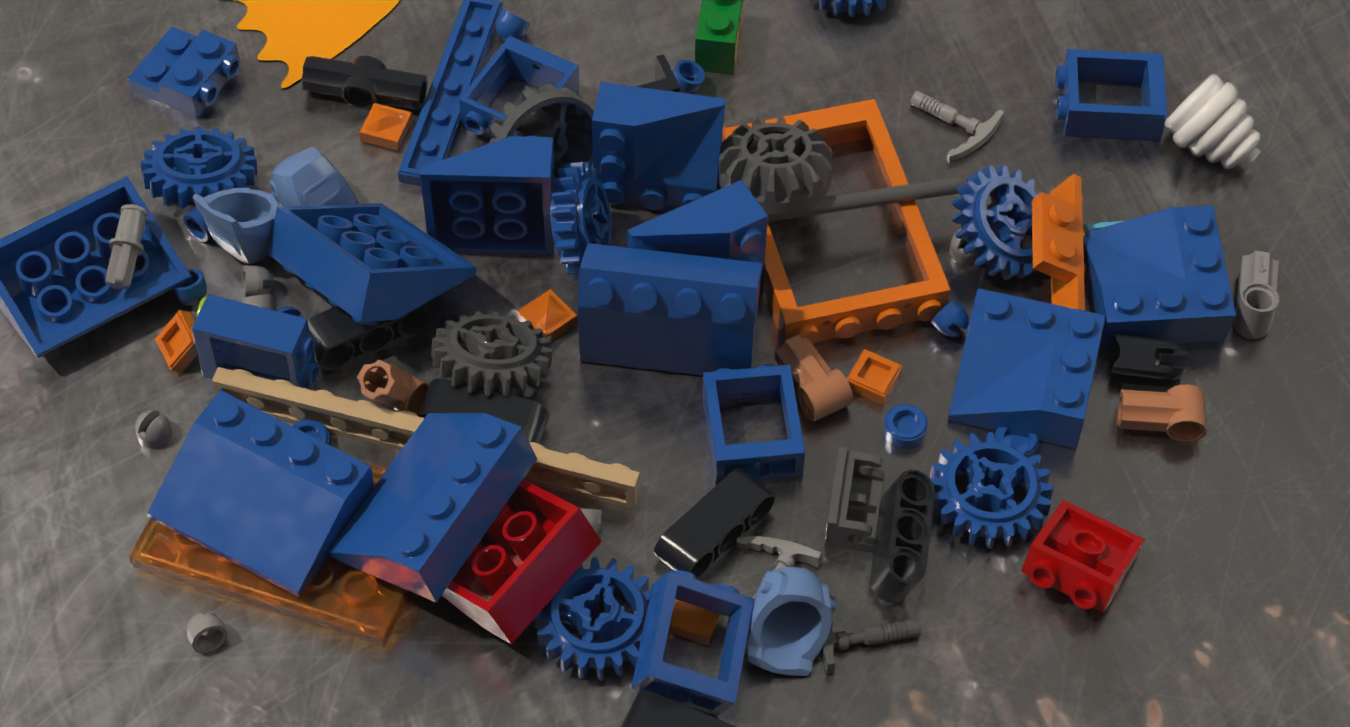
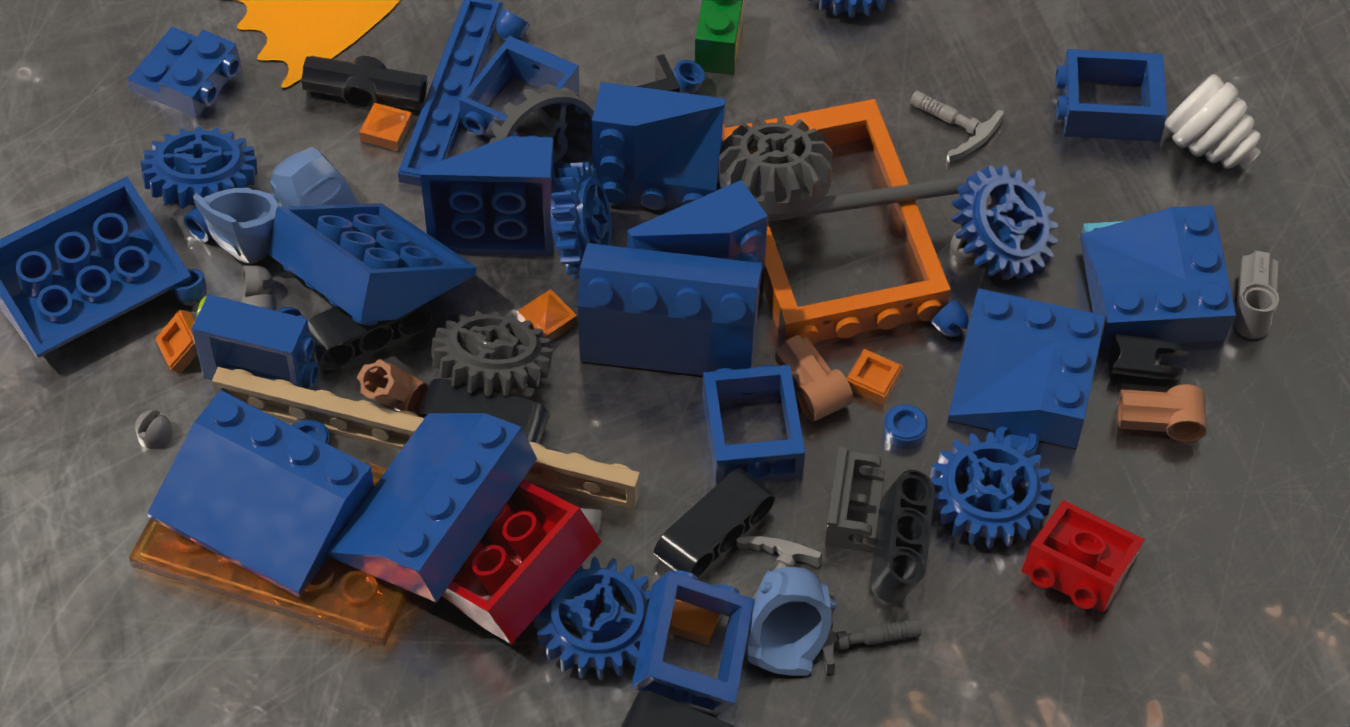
light grey axle [105,204,148,290] -> none
light grey hinge [186,613,228,653] -> none
orange bracket [1032,174,1086,311] -> none

